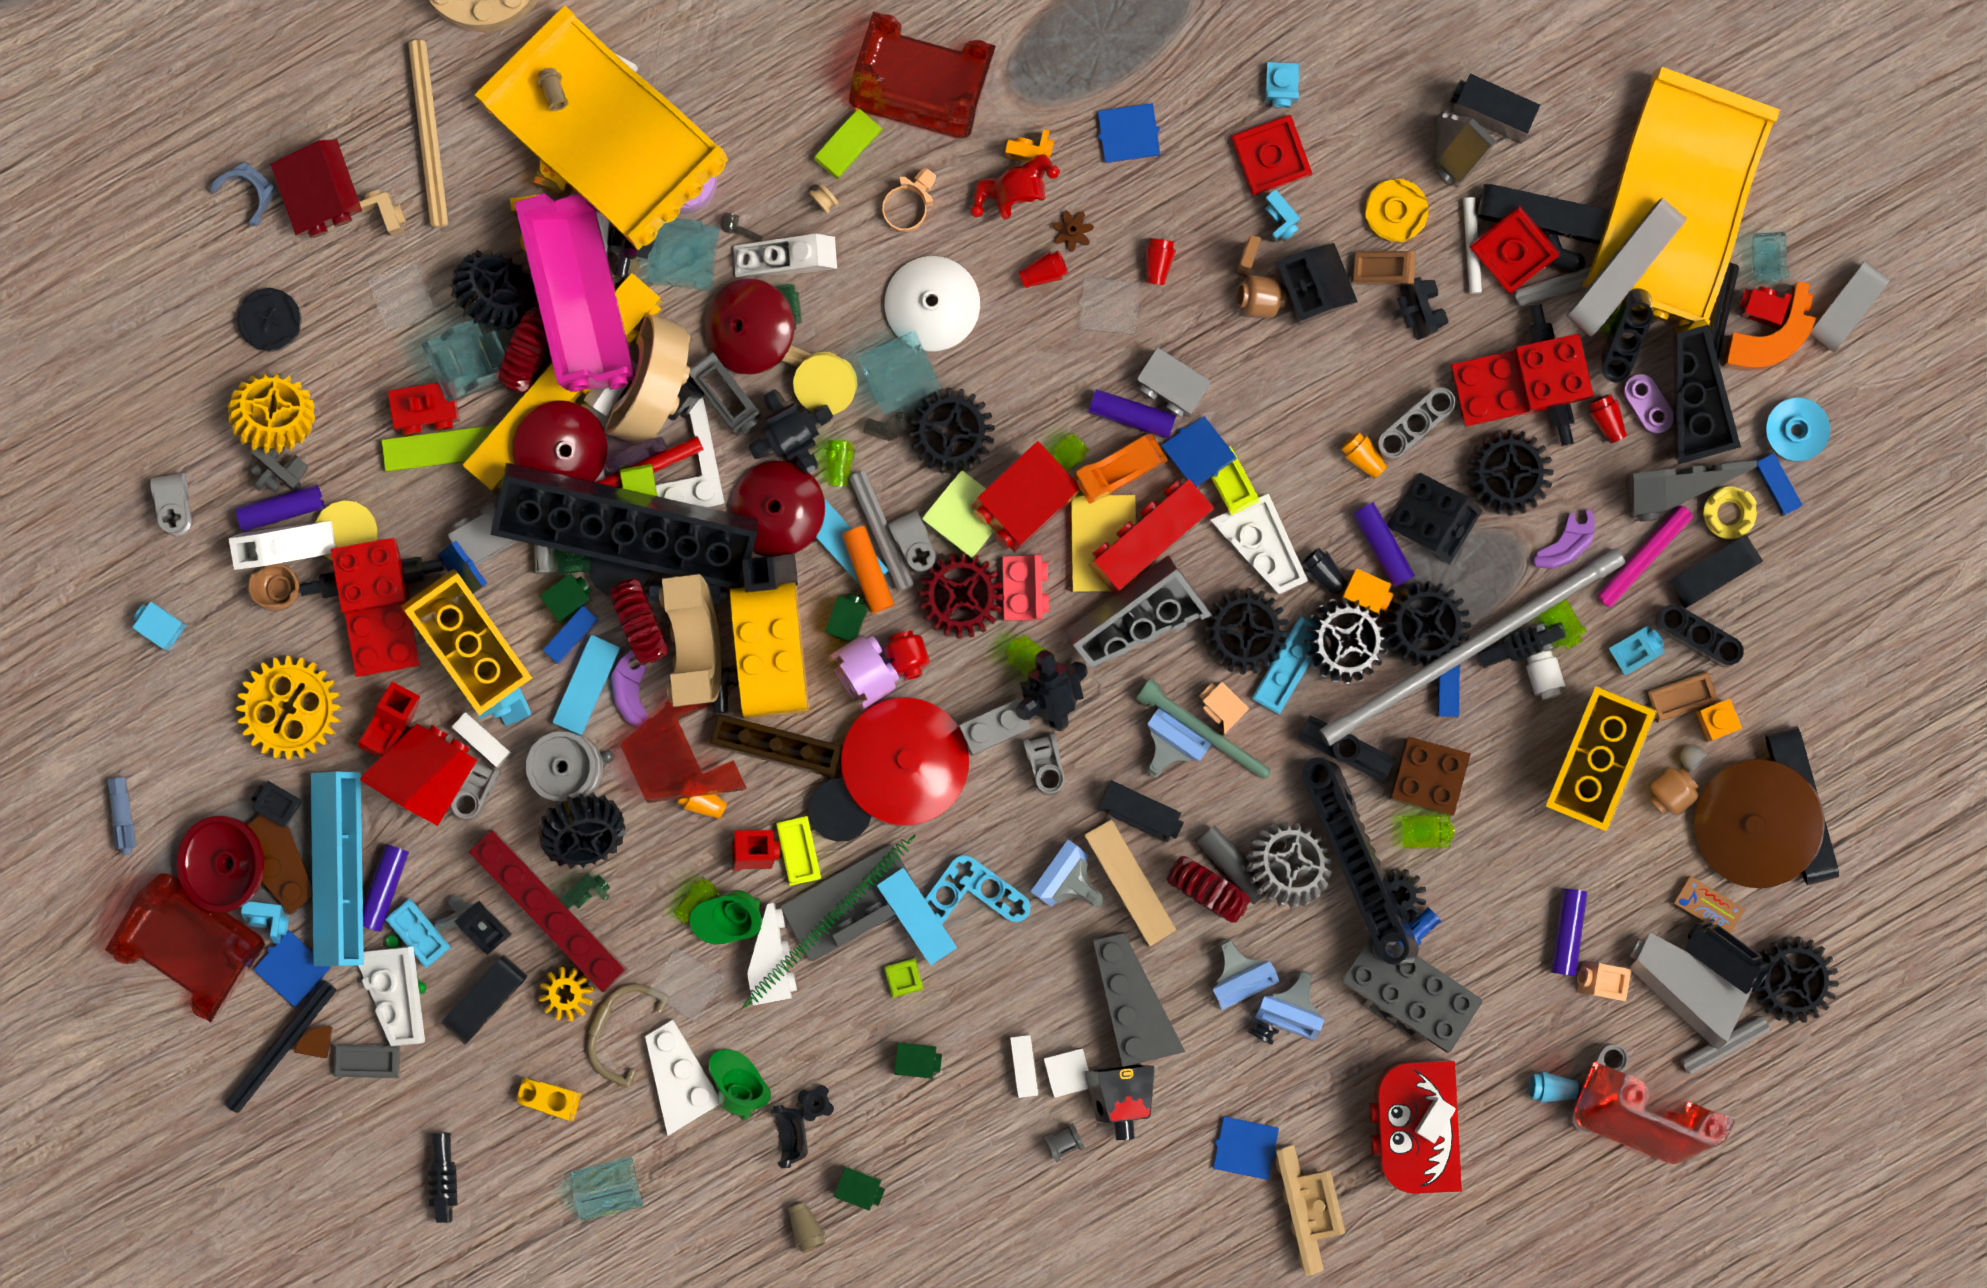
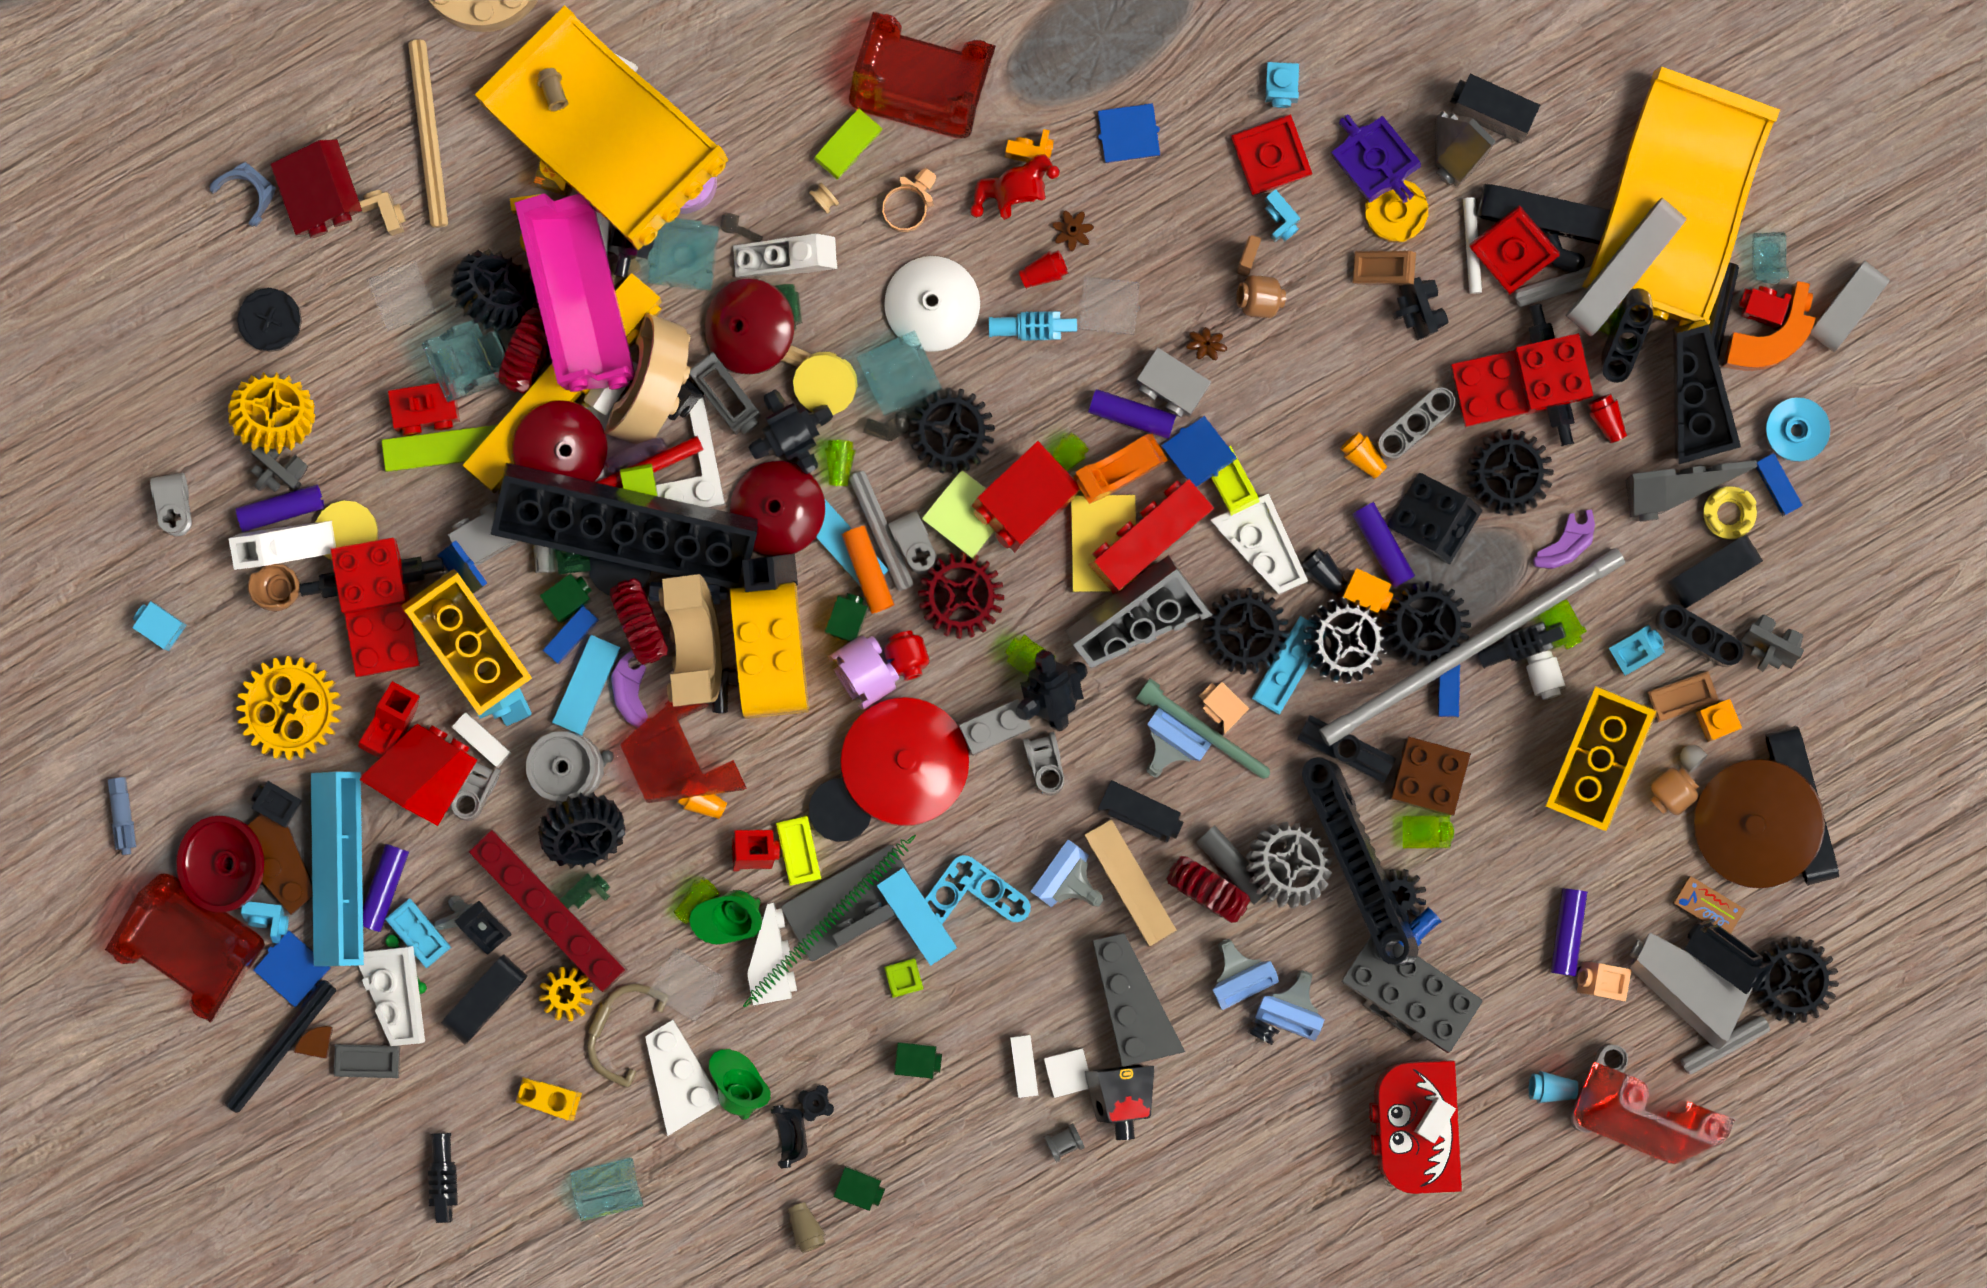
dark brown brick [709,714,842,778] -> none
coral bracket [1003,554,1049,621] -> none
red cone [1145,238,1176,285] -> none
blue piece [1213,1116,1279,1180] -> none
black slope [1275,243,1358,326] -> none
tan bracket [1276,1145,1345,1276] -> none
dark pink axle [1597,505,1693,607] -> none
lavender plate [1623,374,1674,434] -> none
none -> medium azure hinge [989,311,1077,341]
none -> reddish brown plant [1186,327,1227,361]
none -> dark purple plate [1331,115,1421,203]
none -> dark grey hips [1740,615,1804,672]

